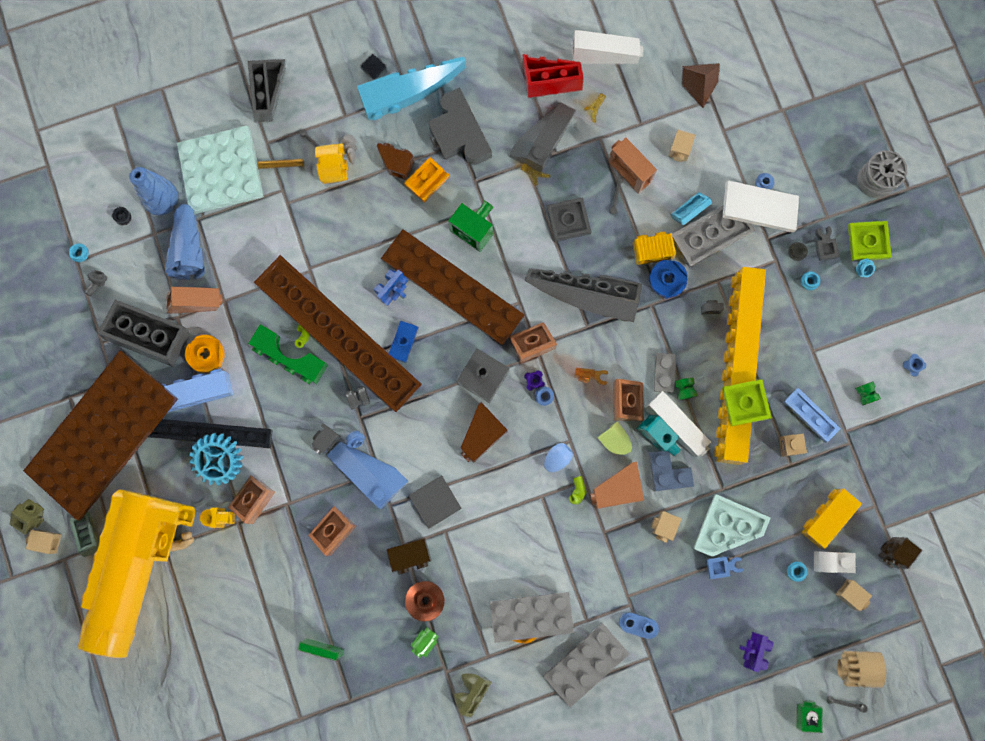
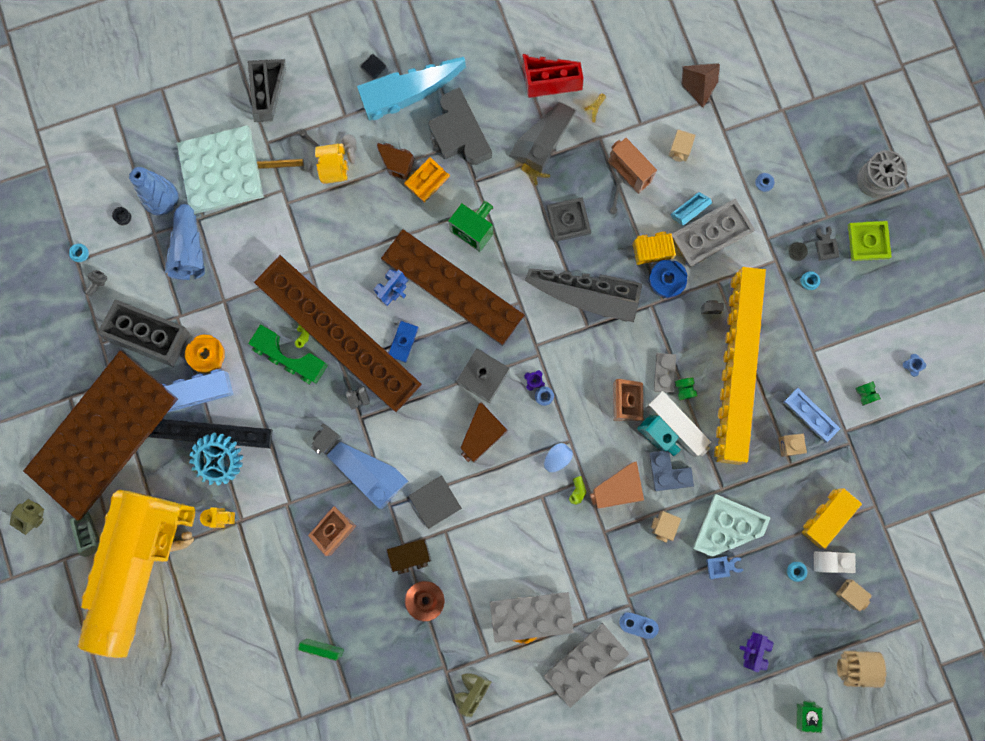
tan brick [26,530,62,554] -> none
nougat slope [166,287,222,314] -> none
nougat slope [228,475,275,524] -> none
medium blue plate [346,431,365,448] -> none
bright green brick [411,627,439,658] -> none
nougat slope [509,322,557,364] -> none
white slope [572,30,643,64] -> none
clear orange plate [574,368,608,386] -> none
yellowish green brick [598,421,632,455] -> none
white tile [722,181,799,233] -> none
lime plate [722,379,772,427] -> none
dark grey hinge [826,696,868,713] -> none
medium azure plate [856,259,875,277] -> none
dark brown brick [878,537,923,569] -> none

